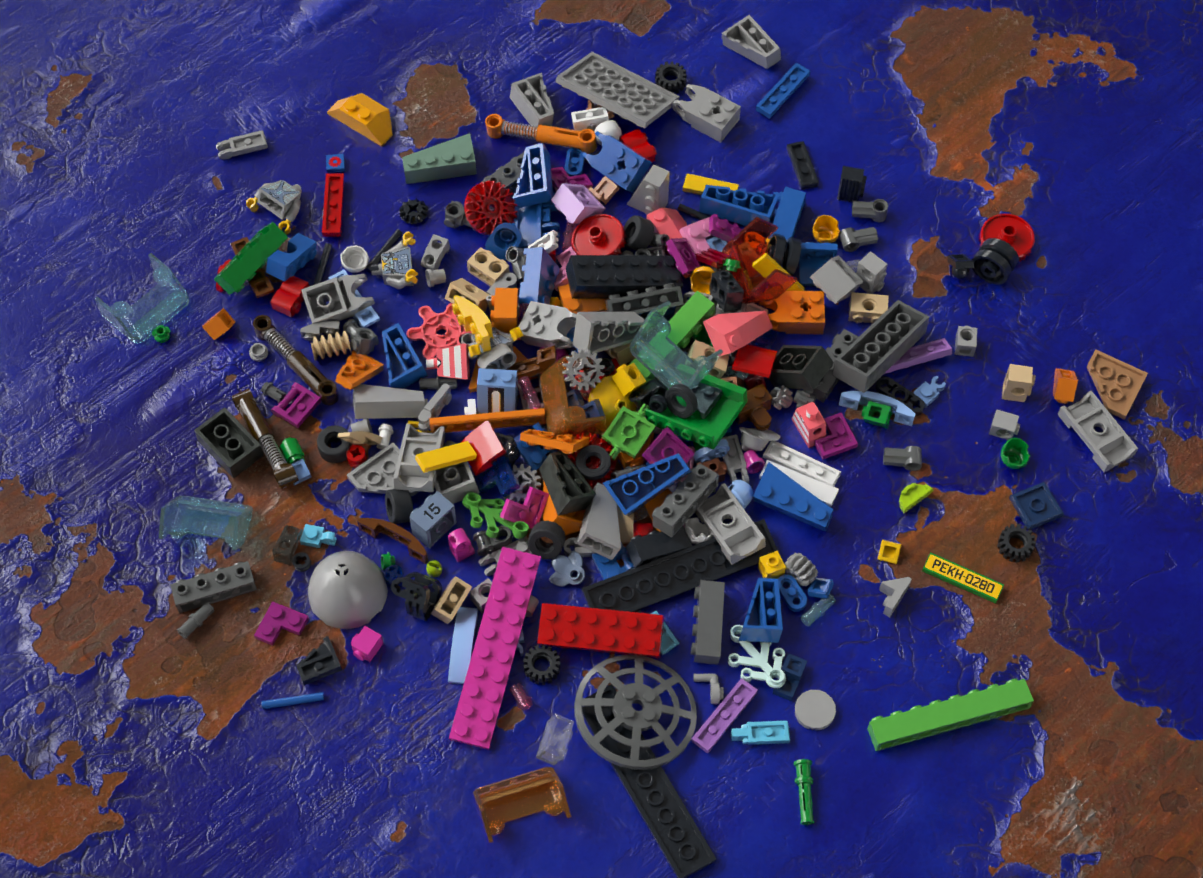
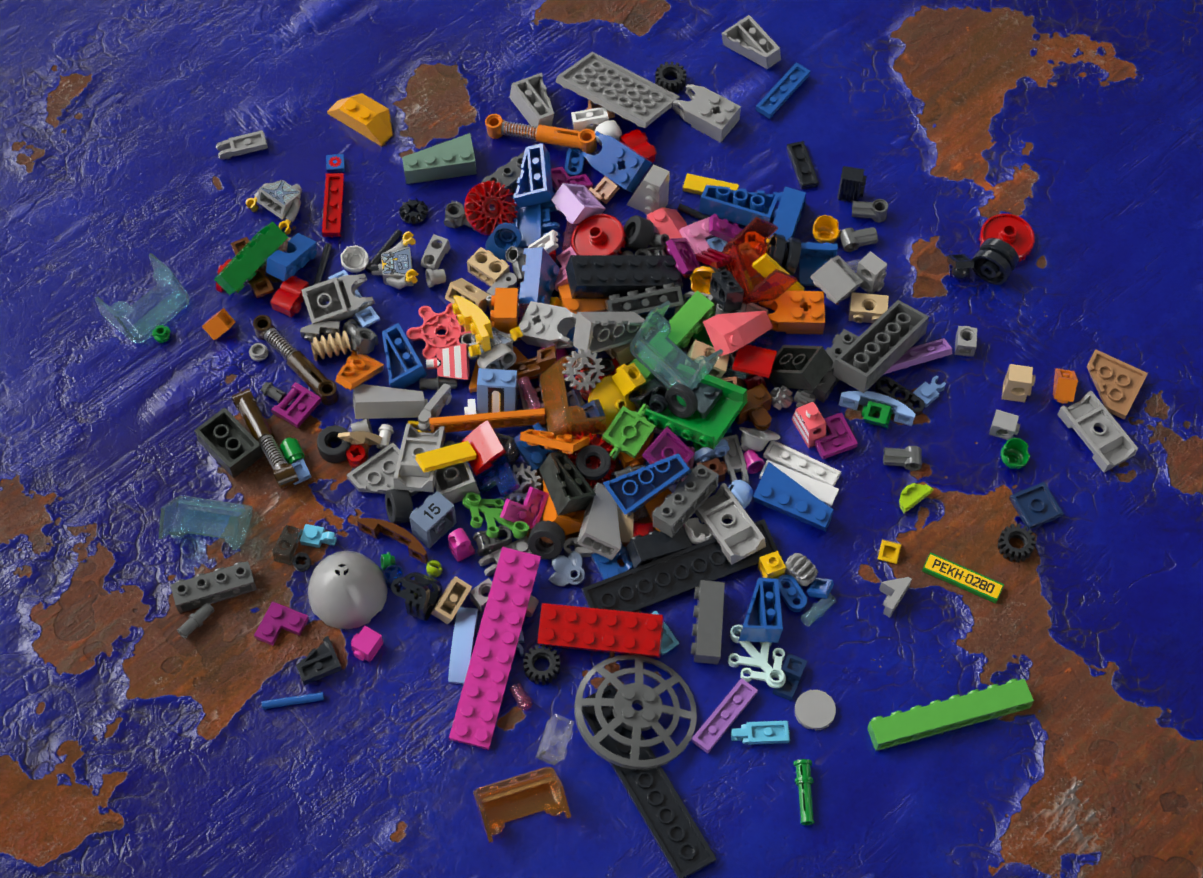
light grey plate [693,674,724,704] -> none
green plate [723,258,741,272] -> none

